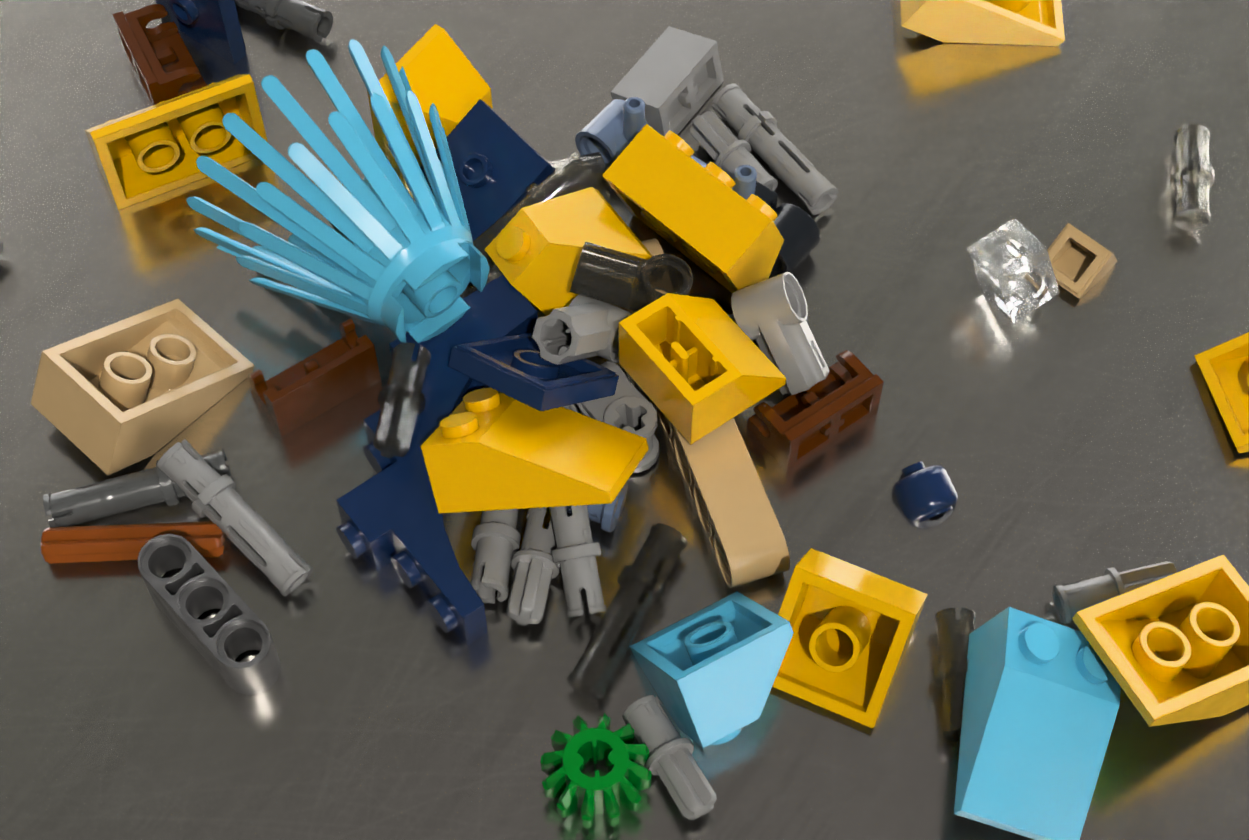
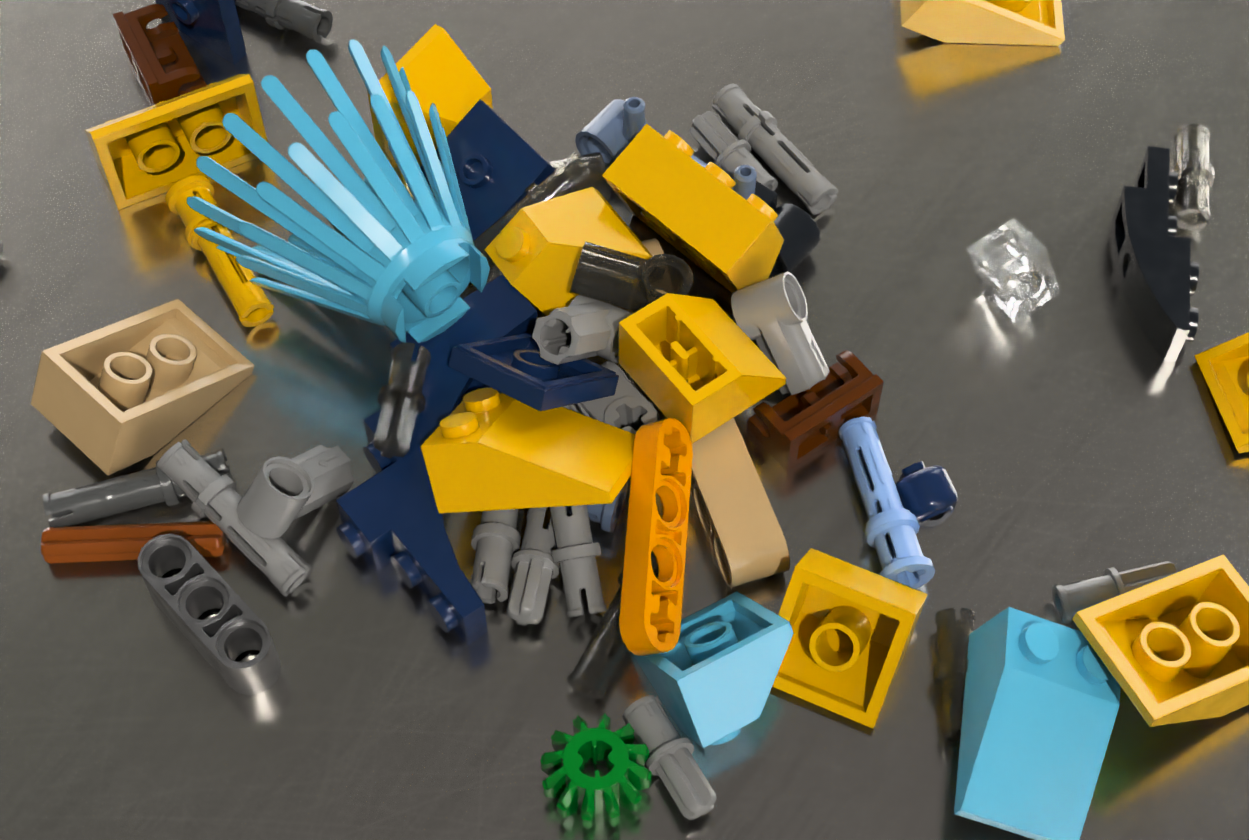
reddish brown hinge [248,318,381,437] -> none
light grey hinge [611,26,724,136] -> none
tan slope [1034,223,1117,300] -> none
none -> yellow pin [165,175,274,327]
none -> light grey piece [237,445,355,539]
none -> light orange beam [619,418,693,656]
none -> light blue pin [839,417,935,589]
none -> black slope [1112,146,1199,363]

